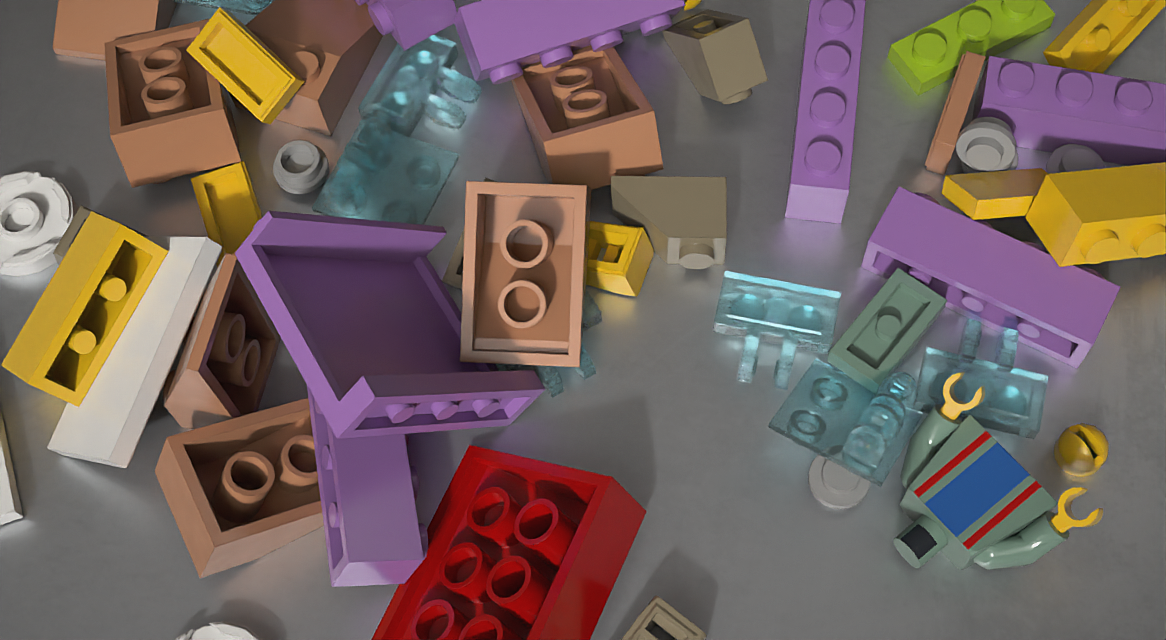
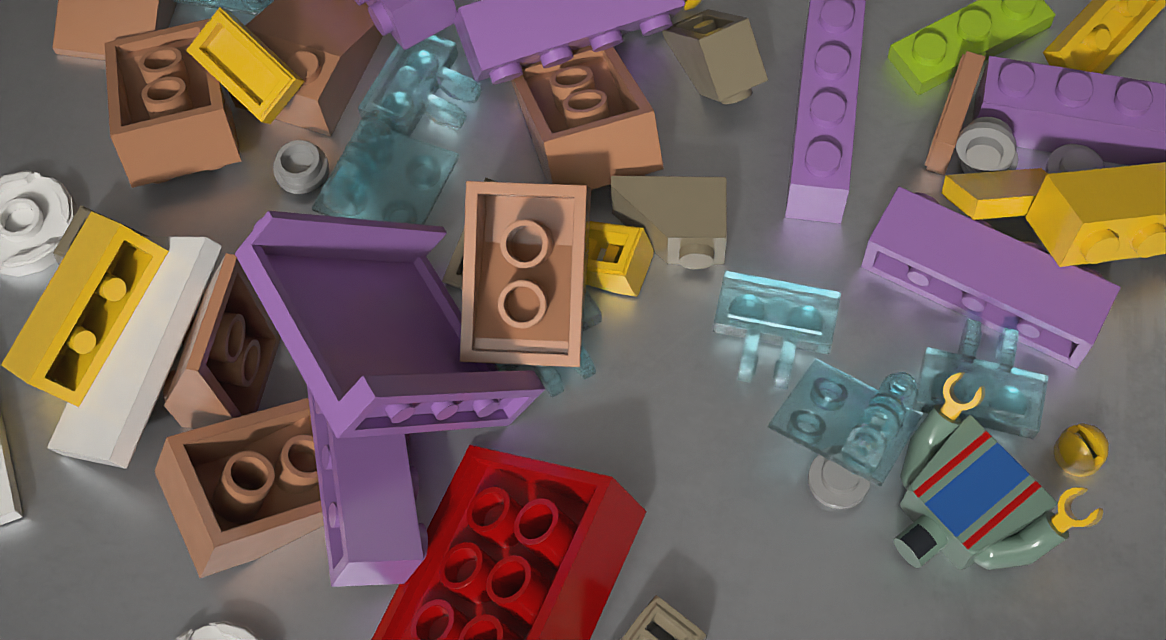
yellow tile [190,161,263,268] -> none
sand green plate [827,268,947,395] -> none

